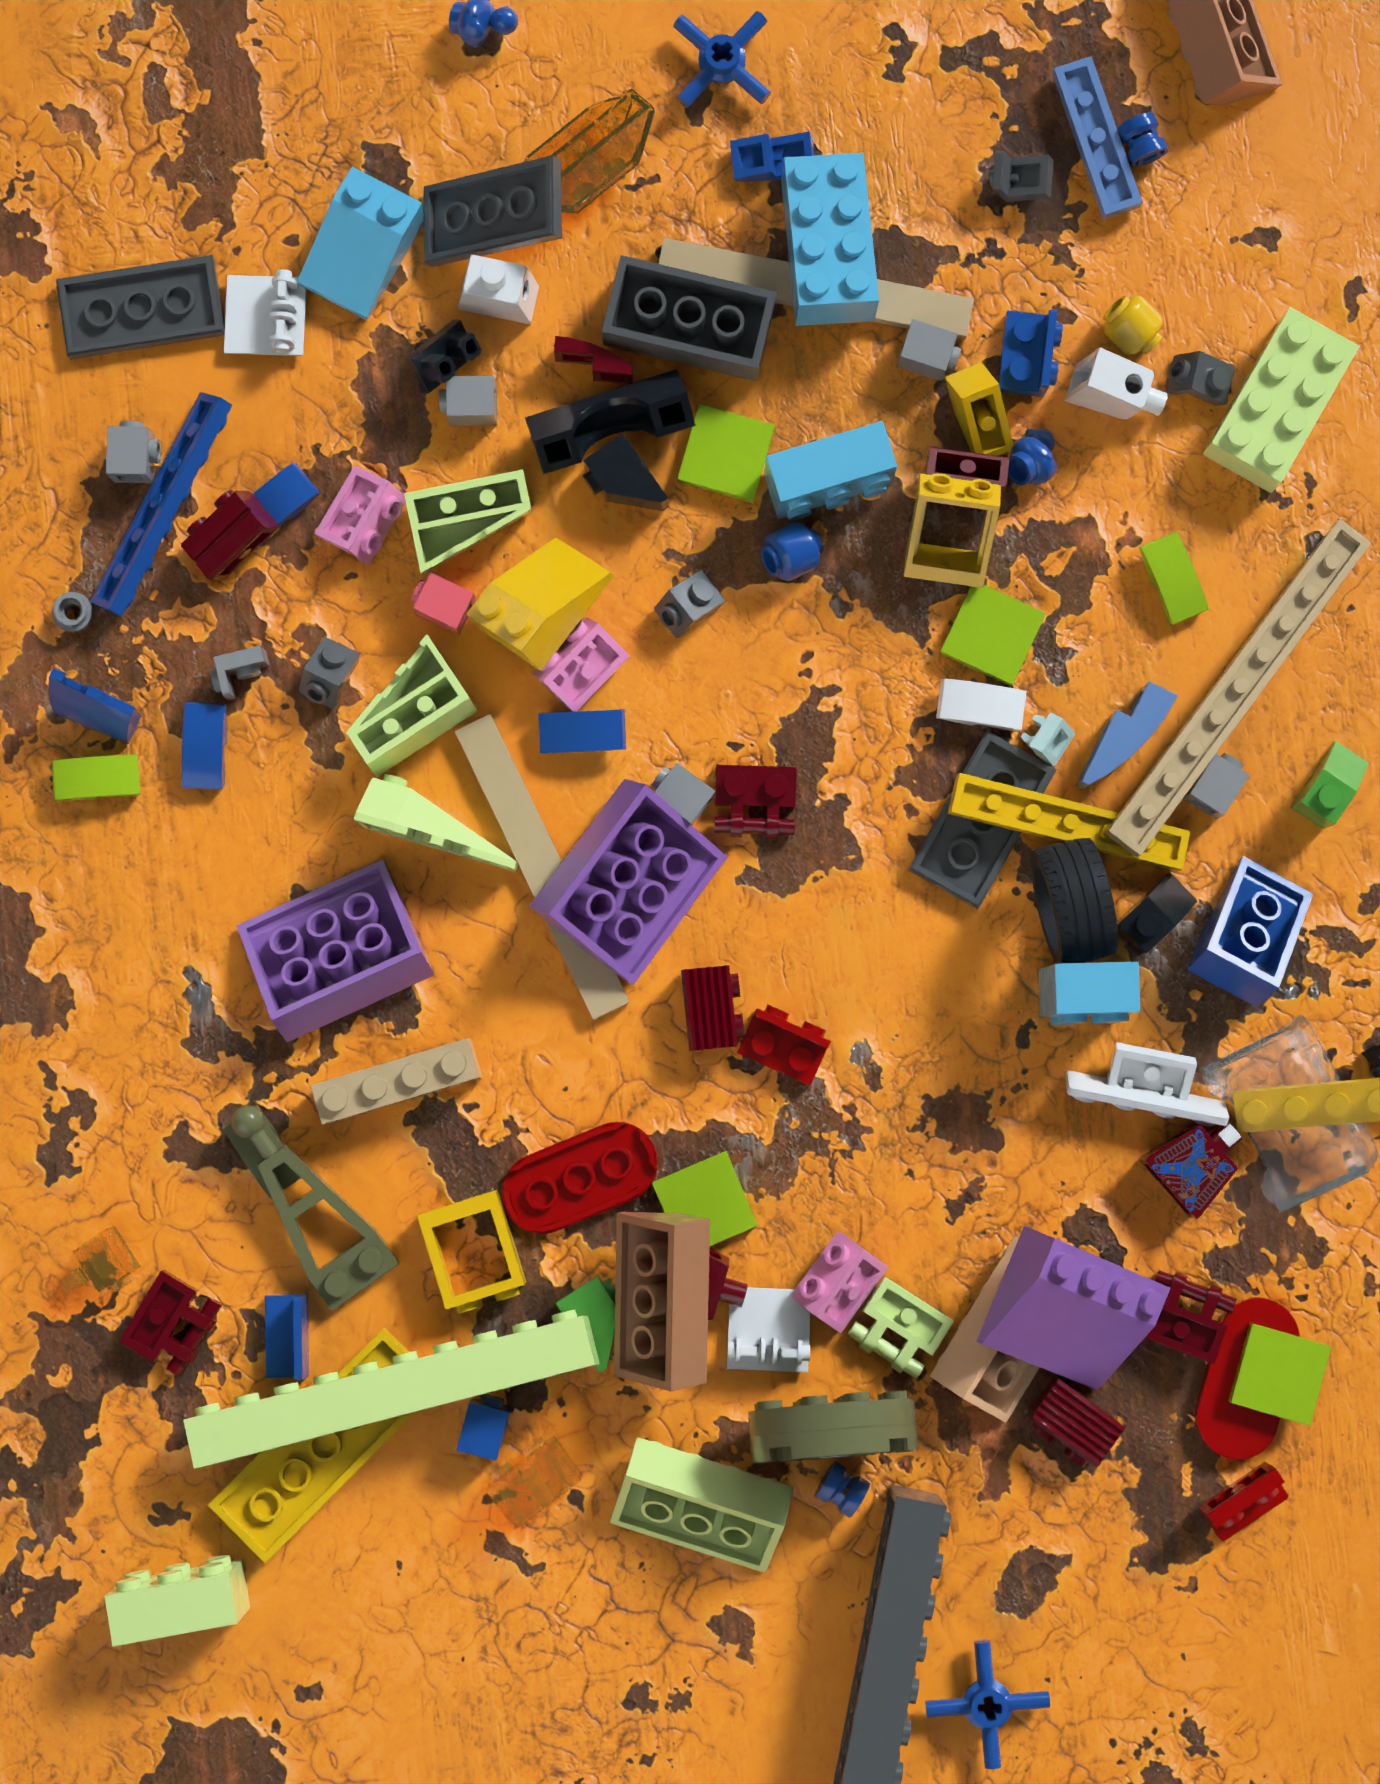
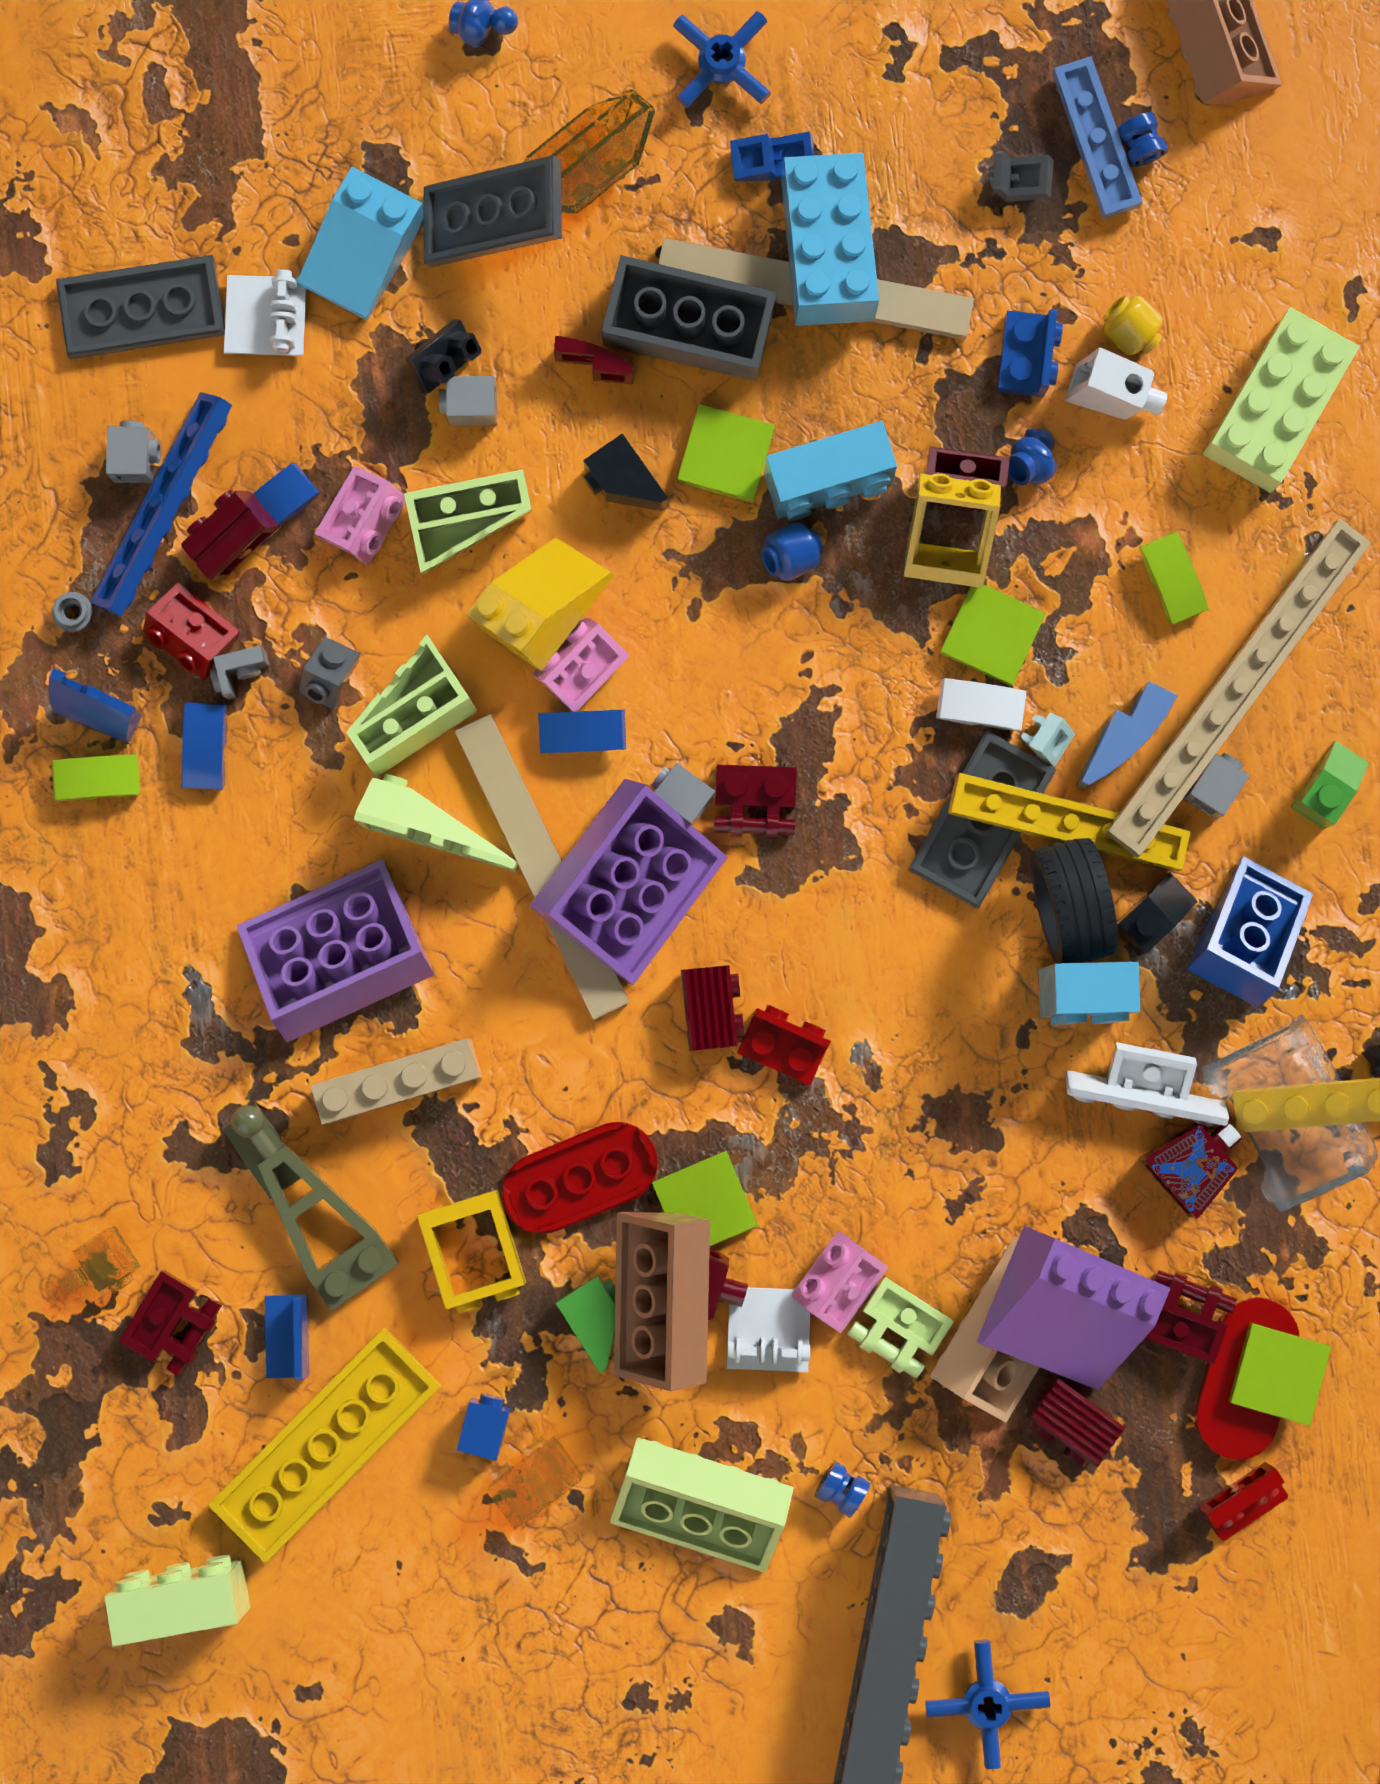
yellowish green brick [183,1310,600,1469] -> none
coral brick [411,572,477,636] -> none
white torso [457,255,539,325] -> none
black arch [525,369,696,475] -> none
dark grey bracket [654,570,726,638] -> none
olive piece [748,1391,919,1463] -> none
light grey brick [897,319,961,381] -> none
yellow slope [945,362,1013,456] -> none
dark grey bracket [1166,351,1235,406] -> none
none -> red bracket [143,583,240,680]

